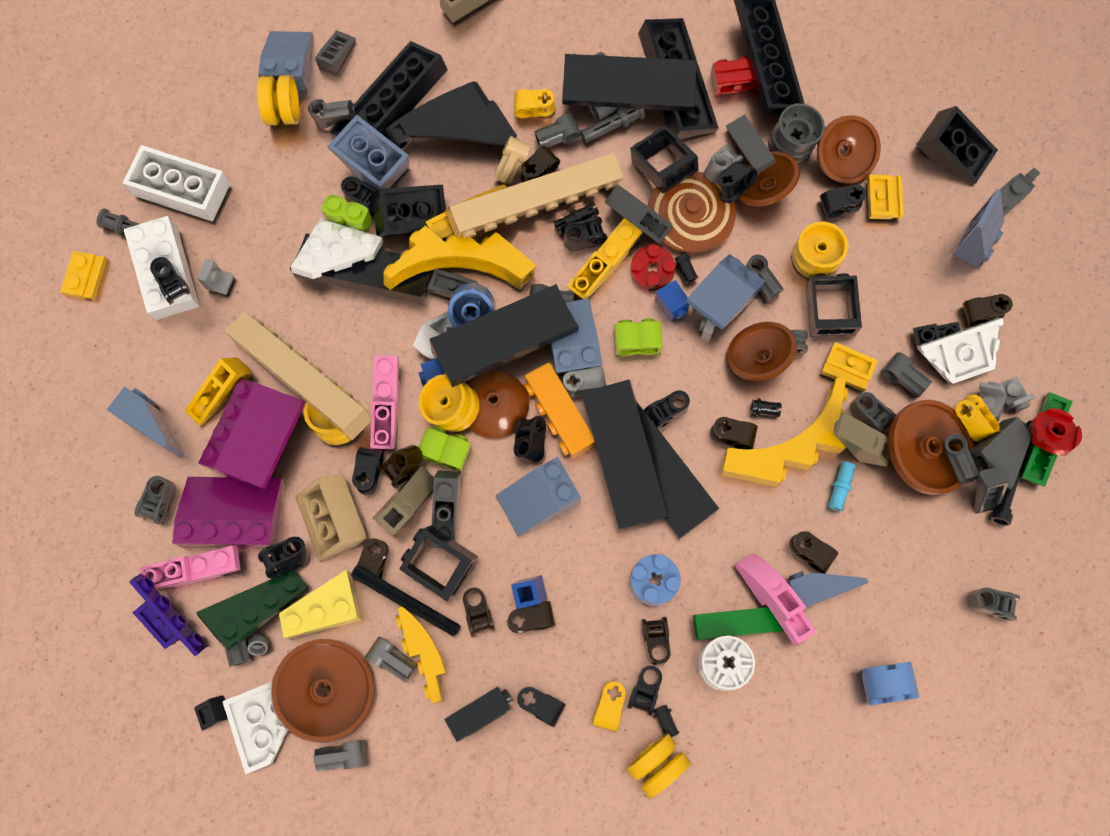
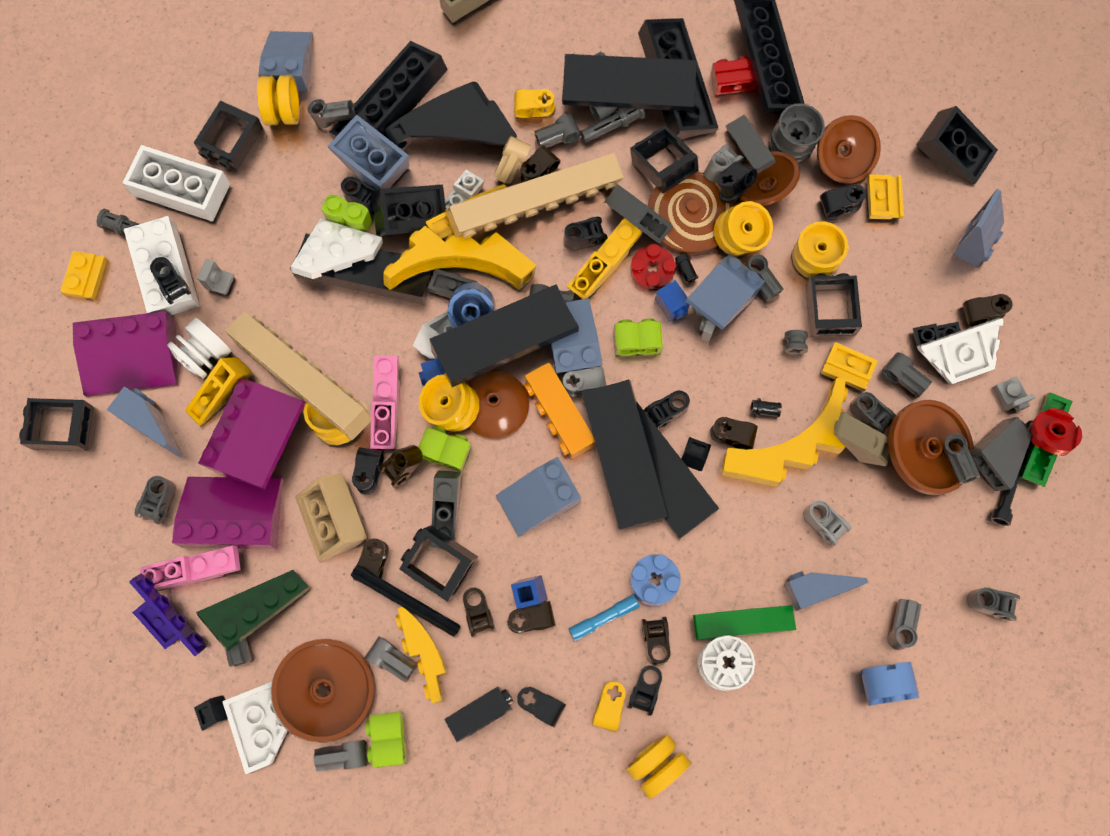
light grey hinge [247,634,268,656] -> none
black piece [258,536,309,579] -> none
light yellow wedge [279,570,362,640] -> none
dark grey slope [315,30,356,74] -> none
dark tan slope [372,465,434,535] -> none
black piece [513,416,546,463] -> none
black pin [554,202,599,234] -> none
black pin [653,704,680,737] -> none
dark orange dish [727,322,797,381] -> none
bright pink slope [735,553,817,646] -> none
dark brown piece [789,531,839,574] -> none
medium azure pin [828,461,856,511] -> none
yellow piece [955,394,1000,442] -> none
dark grey slope [975,466,1010,513] -> none
light grey bracket [976,382,1007,421] -> none
dark grey hinge [1000,168,1041,216] -> none
none -> black window [19,398,93,451]
none -> magenta slope [73,311,178,397]
none -> white wheel [167,317,232,379]
none -> black window [194,101,264,171]
none -> lime brick [366,712,406,768]
none -> white slope [445,170,484,209]
none -> dark azure piece [568,594,640,641]
none -> black slope [681,437,711,471]
none -> yellow wheel [714,201,773,257]
none -> light grey piece [804,501,851,546]
none -> flat silver piece [888,599,921,650]

